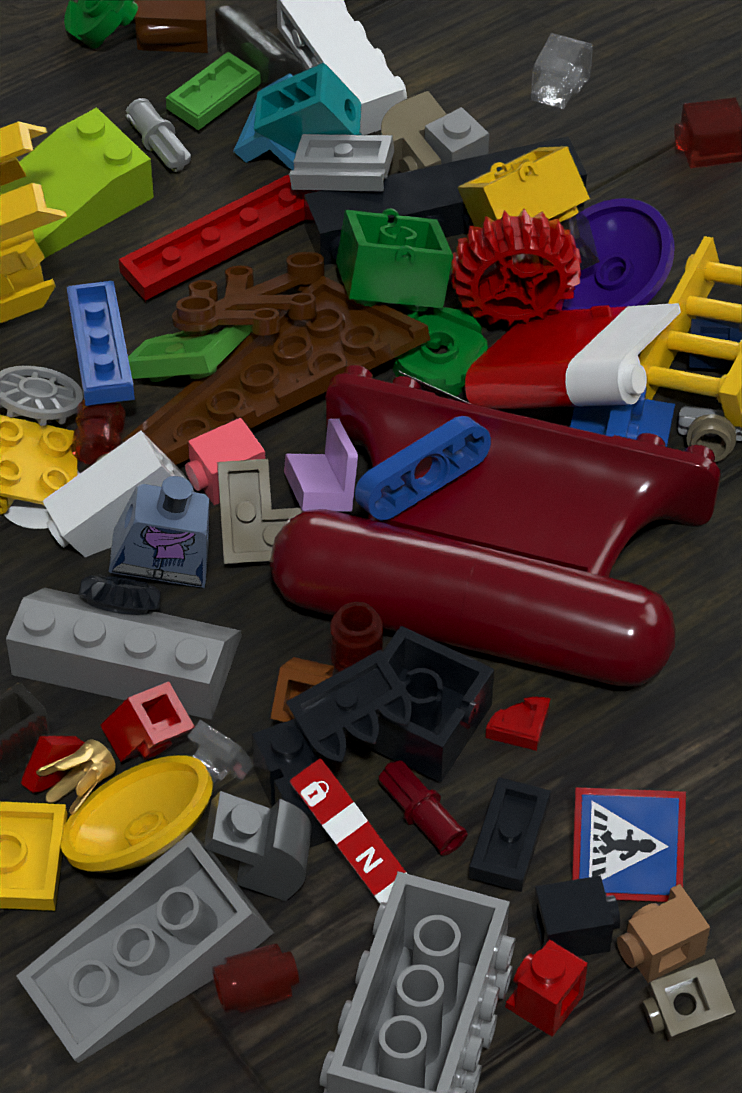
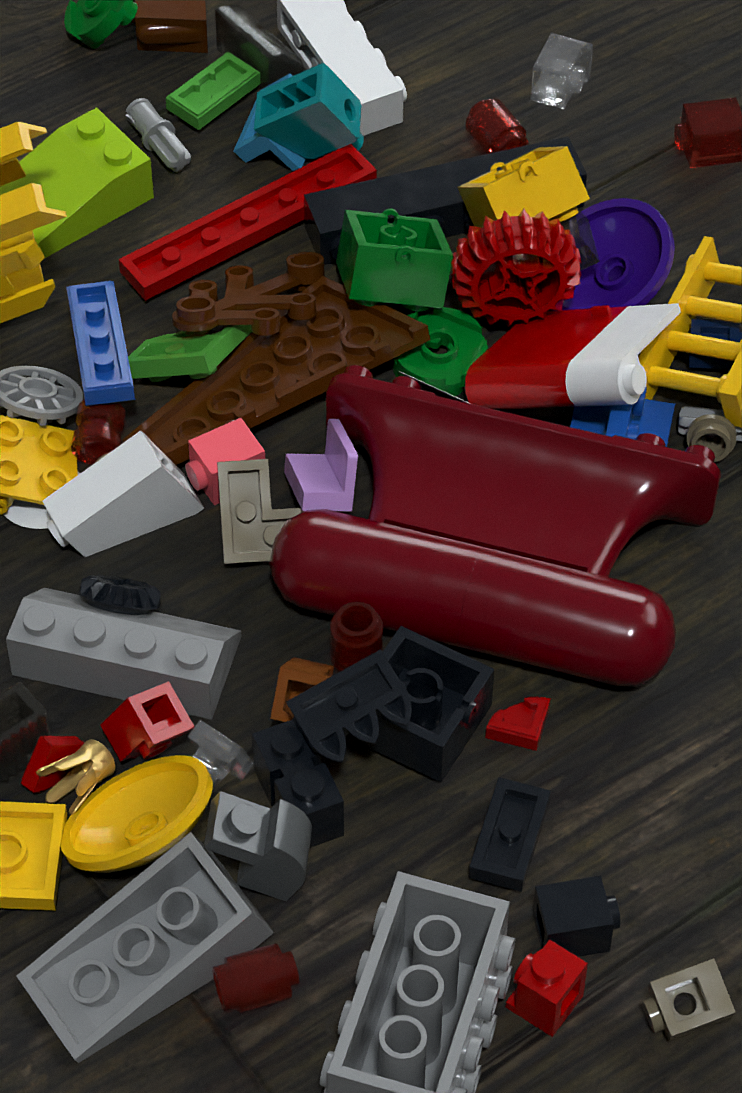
sand blue torso [109,476,209,588] -> none
light grey plate [289,134,394,191] -> none
red sticker [290,759,407,904] -> none
blue beam [355,416,491,520] -> none
dark red axle [378,760,468,856] -> none
dark tan brick [381,91,447,176] -> none
light grey brick [424,107,489,164] -> none
piece [572,787,686,902] -> none
medium nougat brick [617,884,710,983] -> none
none -> clear red brick [465,98,529,154]

